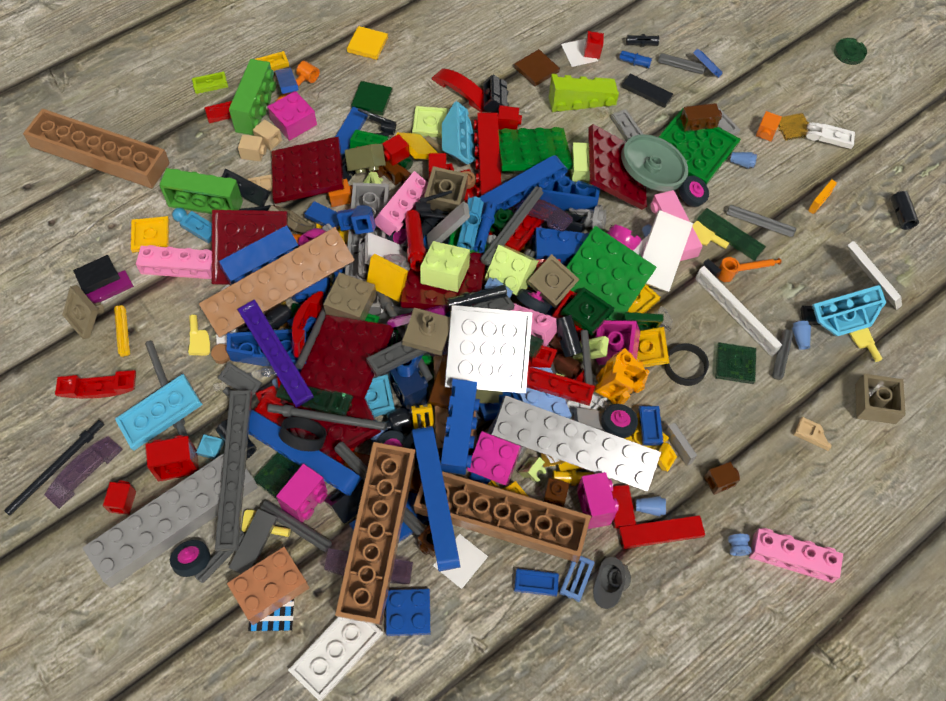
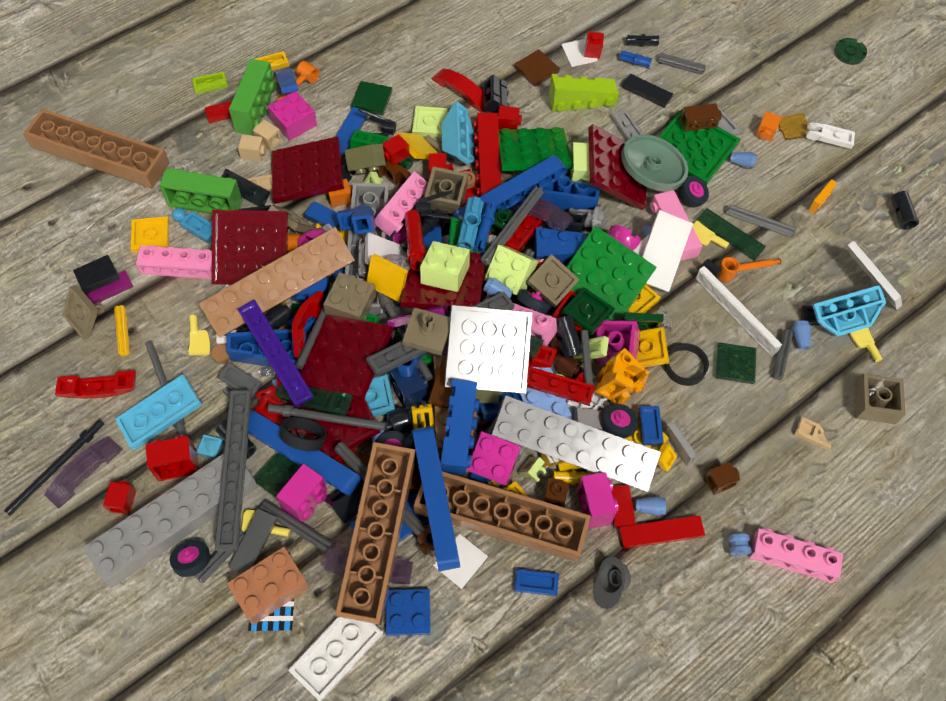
blue wedge [219,225,298,285] -> none
yellow tile [347,26,388,60] -> none
light grey tile [427,201,470,248] -> none
black pin [447,284,507,311] -> none
medium blue tile [560,556,595,602] -> none
blue tile [693,49,723,77] -> none

